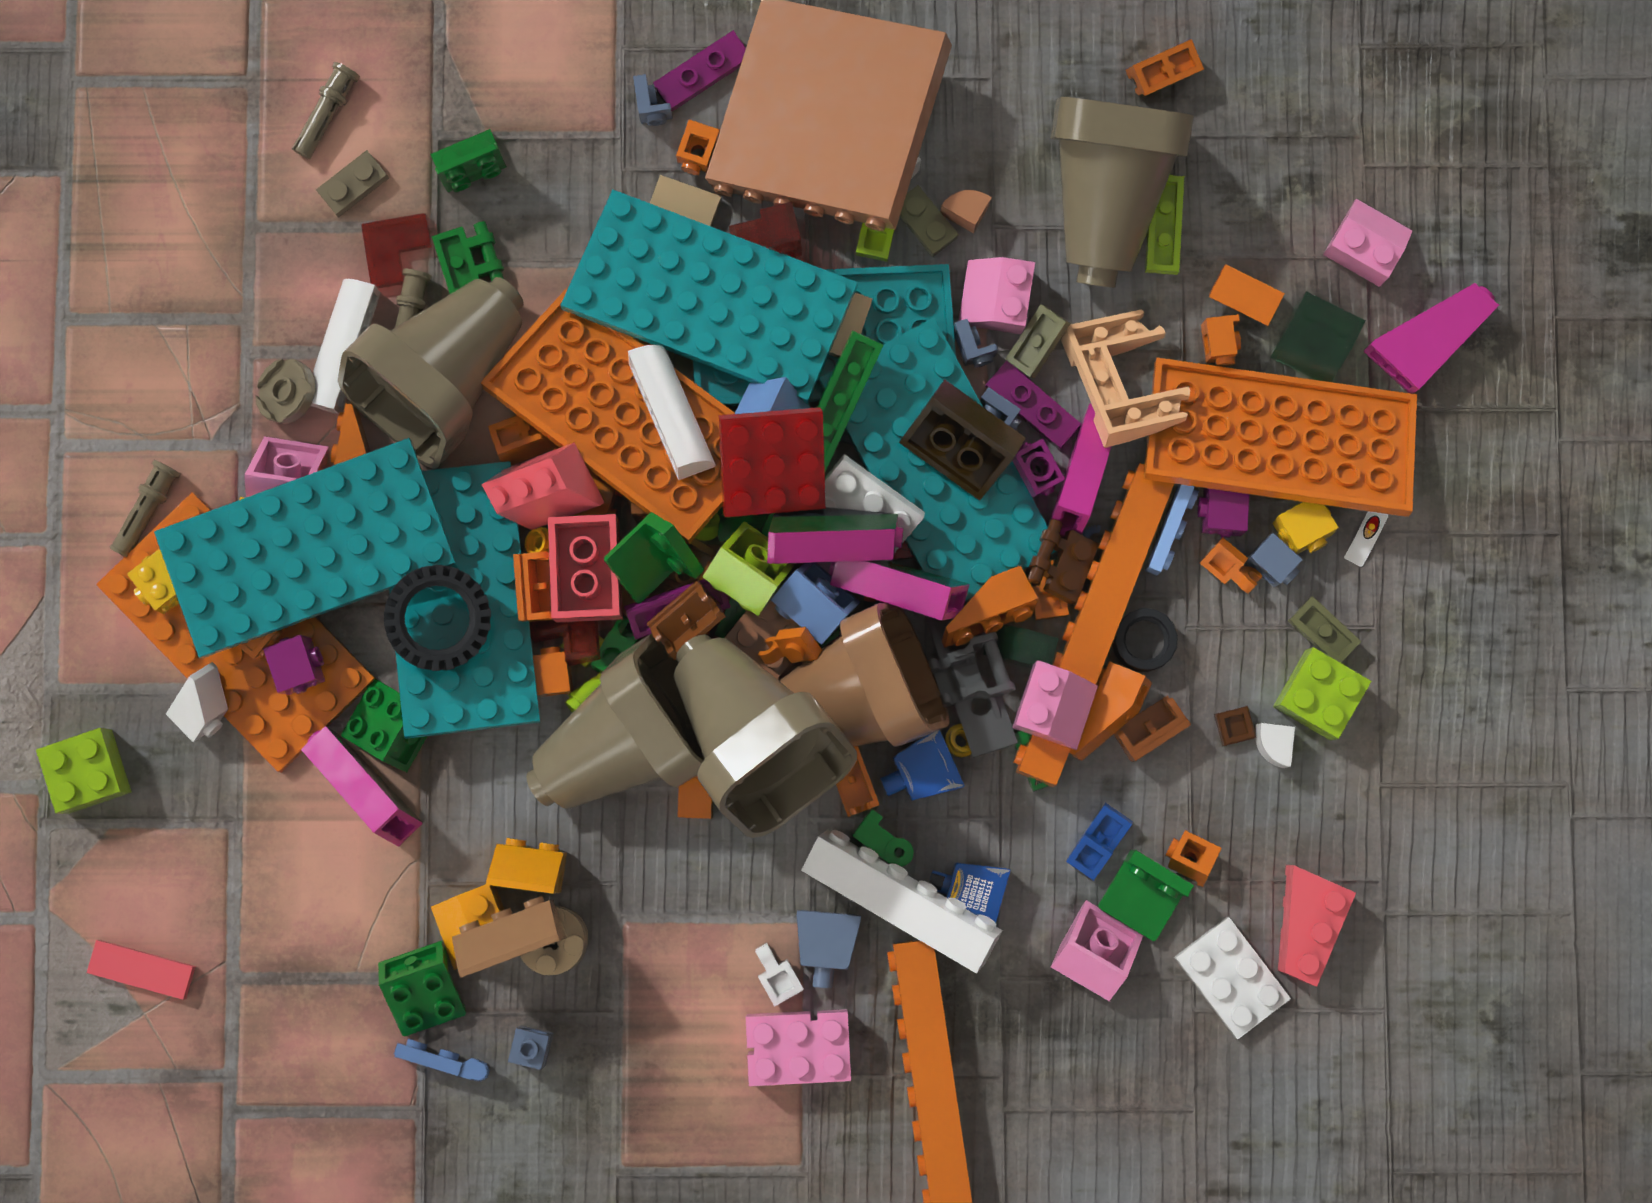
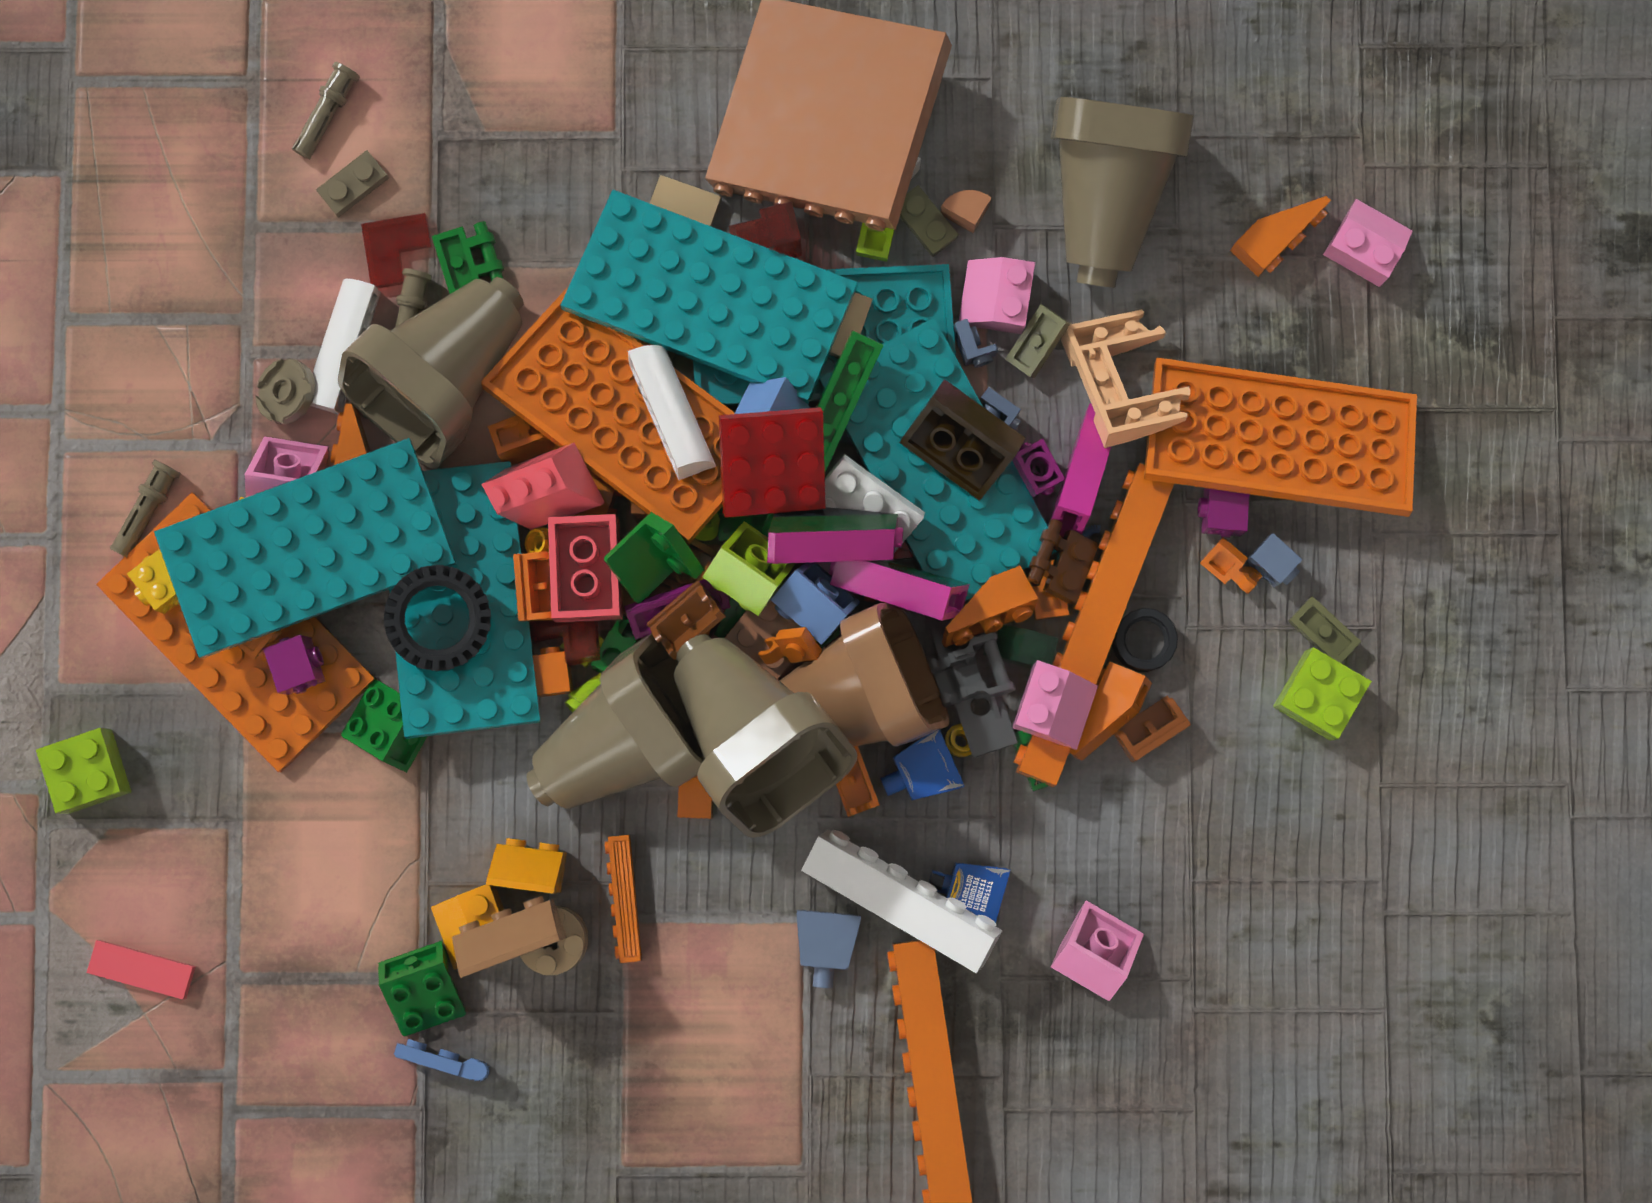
white slope [166,662,228,742] -> none
dark pink slope [301,726,423,847] -> none
green bracket [431,129,507,192] -> none
sand blue brick [508,1025,554,1070] -> none
sand blue bracket [633,74,673,126] -> none
magenta plate [653,30,746,112] -> none
orange brick [676,119,720,175] -> none
bright pink piece [746,1009,851,1086] -> none
white plate [755,943,804,1007] -> none
green leg [852,809,914,867] -> none
magenta plate [985,361,1081,450] -> none
blue slope [1066,802,1133,881] -> none
green bracket [1098,850,1194,941] -> none
orange hinge [1125,39,1204,96] -> none
light blue plate [1144,484,1199,576] -> none
lime plate [1145,175,1185,275] -> none
orange brick [1165,830,1222,887] -> none
white plate [1174,917,1291,1039] -> none
orange brick [1201,314,1241,367] -> none
orange hinge [1209,264,1285,326] -> none
reddish brown tile [1214,706,1256,747] -> none
white brick [1255,723,1295,768] -> none
clear green slope [1270,291,1366,382] -> none
yellow head [1272,502,1339,555] -> none
coral wedge [1278,865,1356,987] -> none
white sticker [1344,511,1388,567] -> none
dark pink slope [1363,283,1499,394] -> none
none -> orange piece [605,835,642,963]
none -> orange slope [1230,196,1331,277]

